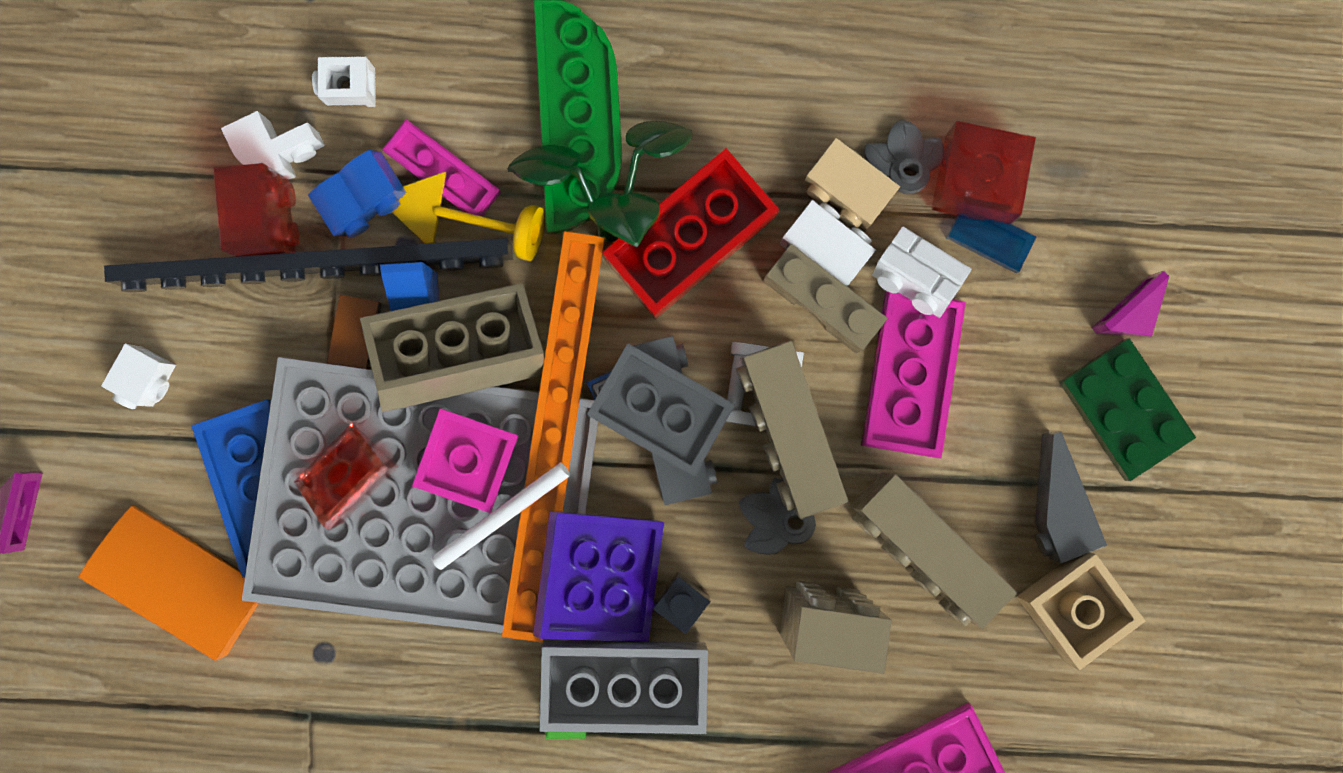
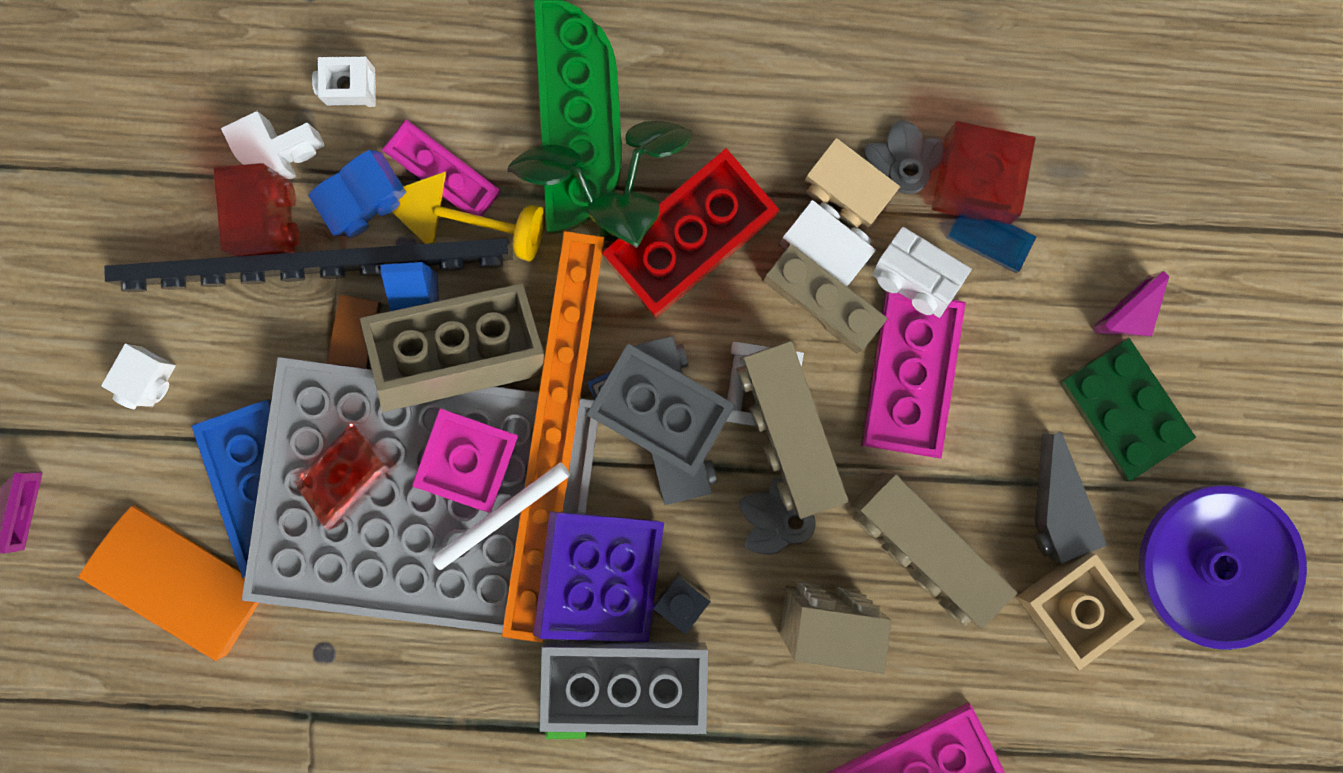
none -> dark purple dish [1139,485,1307,650]

